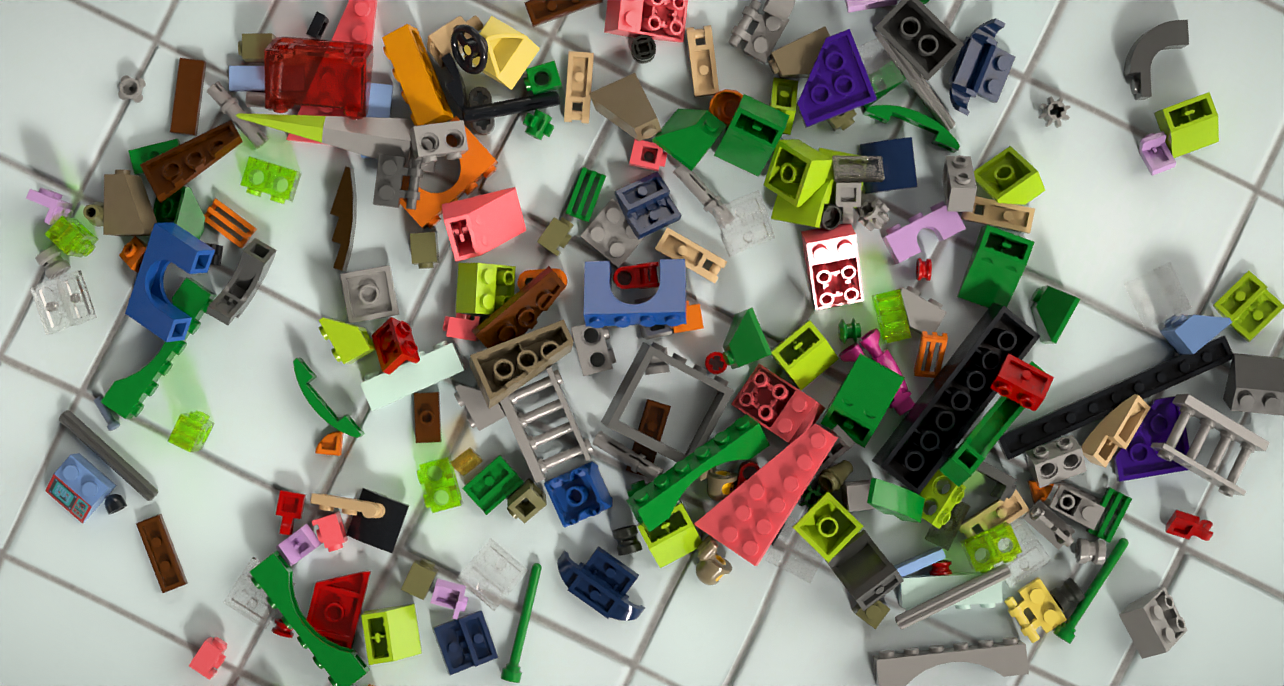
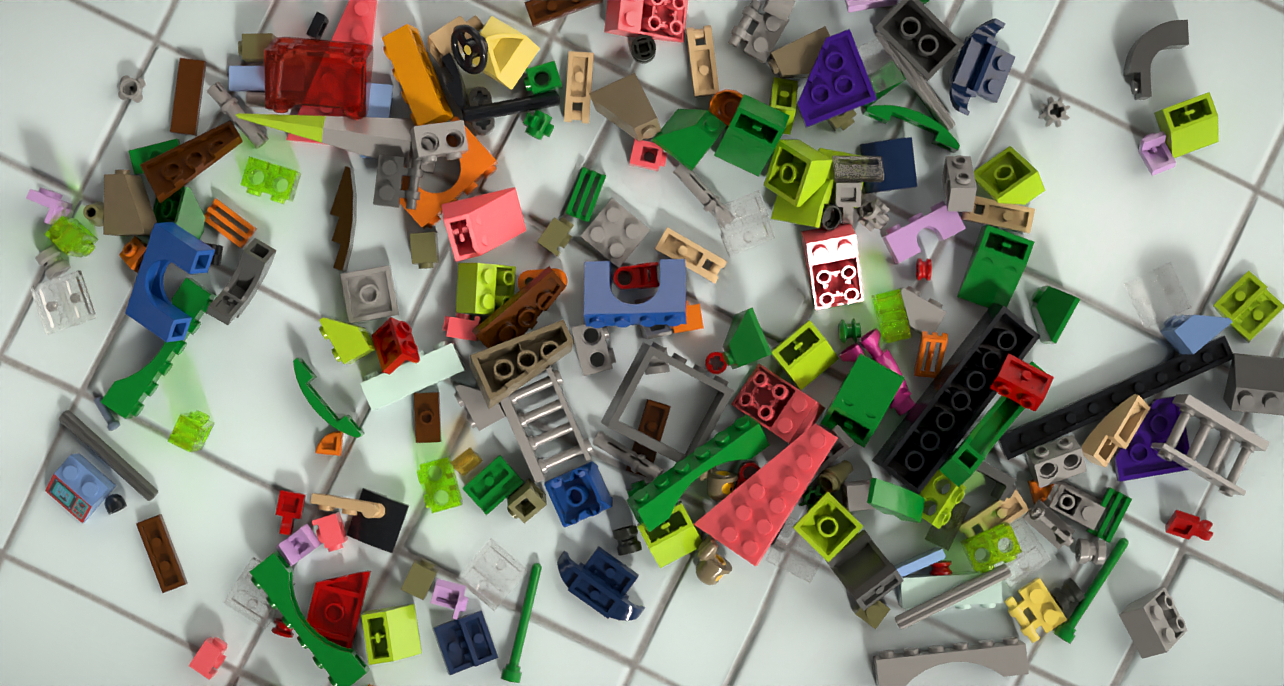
dark blue slope [615,172,682,240] -> none

